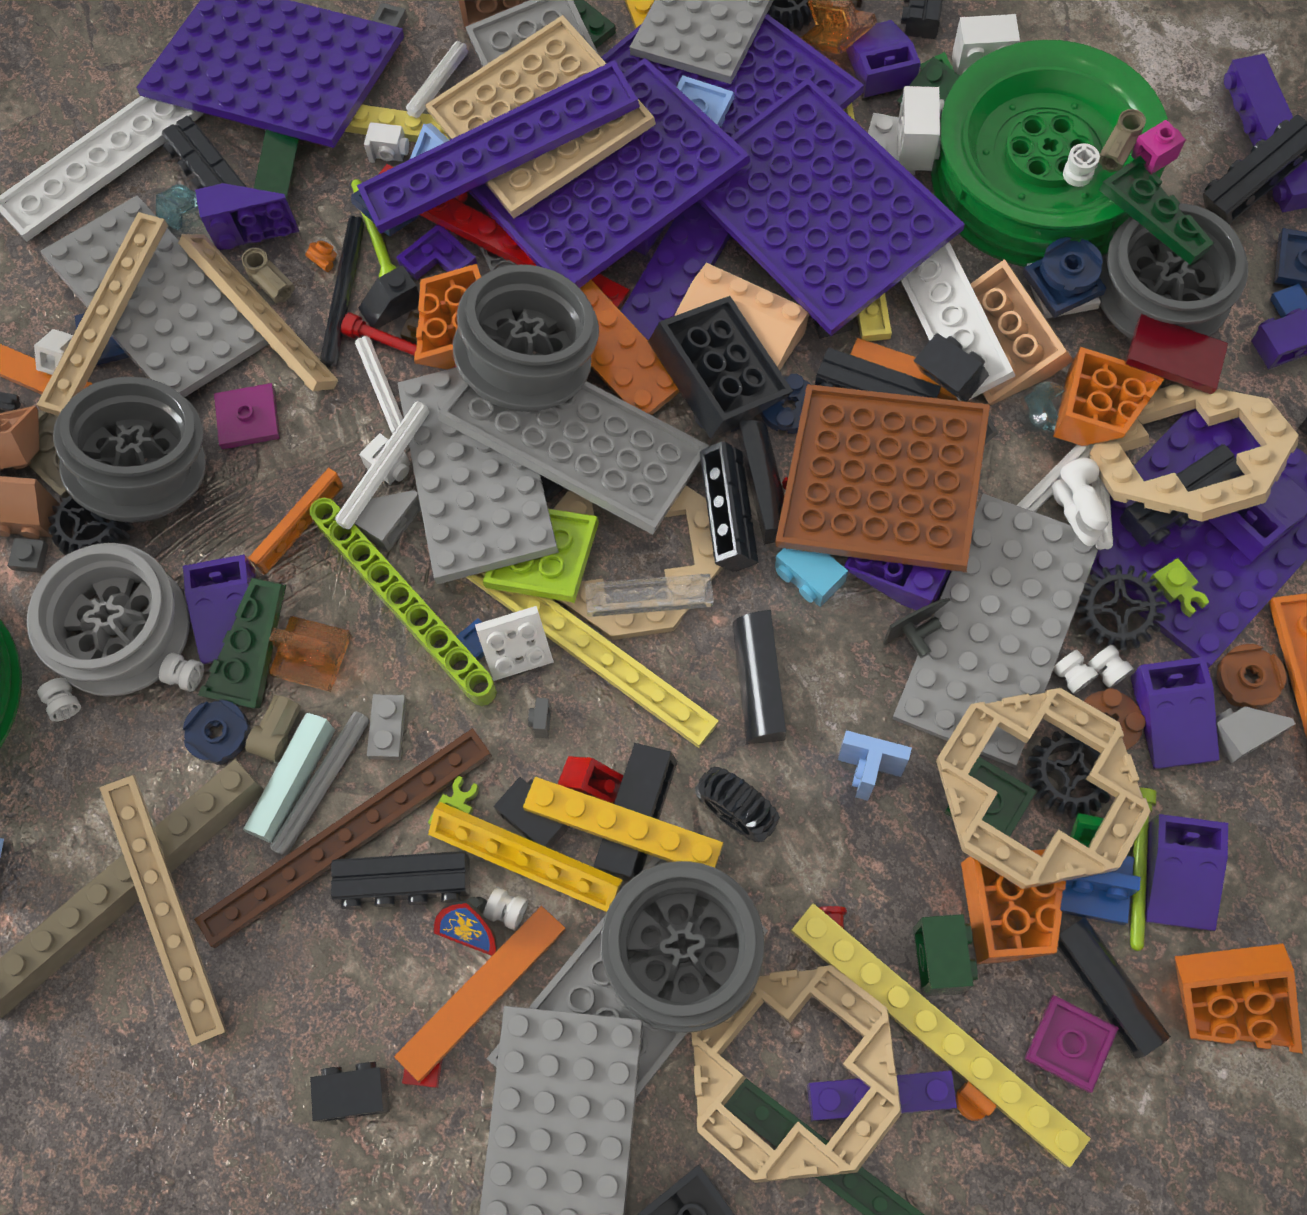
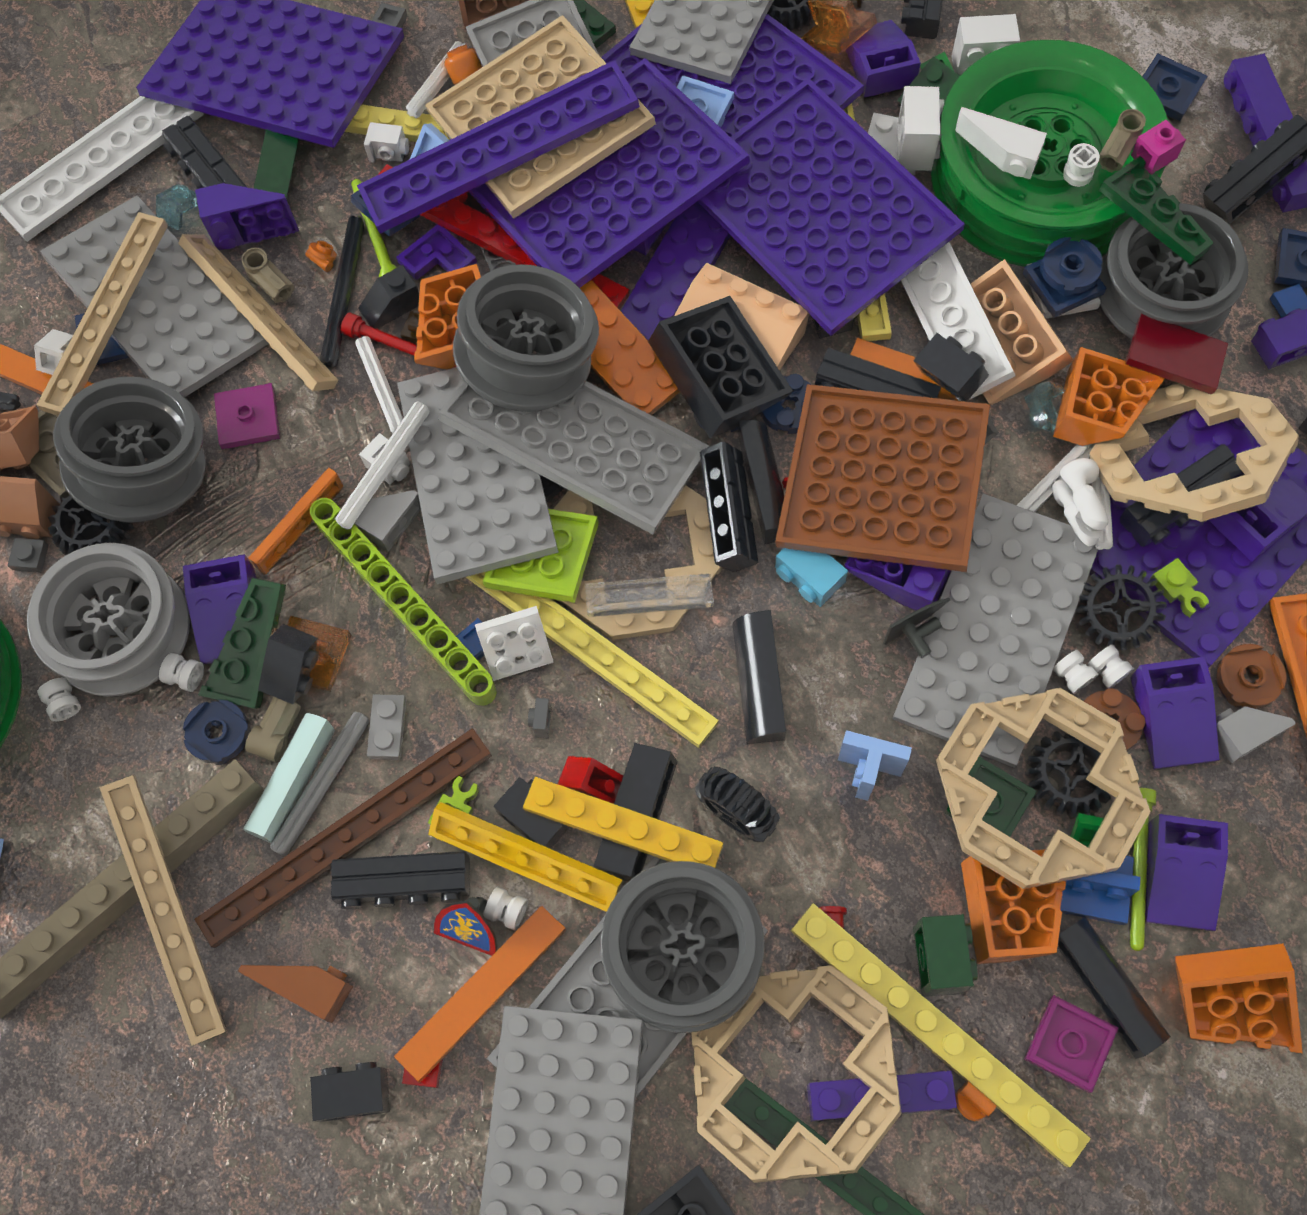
none -> dark orange slope [238,965,353,1023]
none -> black brick [258,624,319,704]
none -> orange head [444,44,482,85]
none -> white slope [955,107,1047,179]
none -> dark blue plate [1142,53,1208,122]

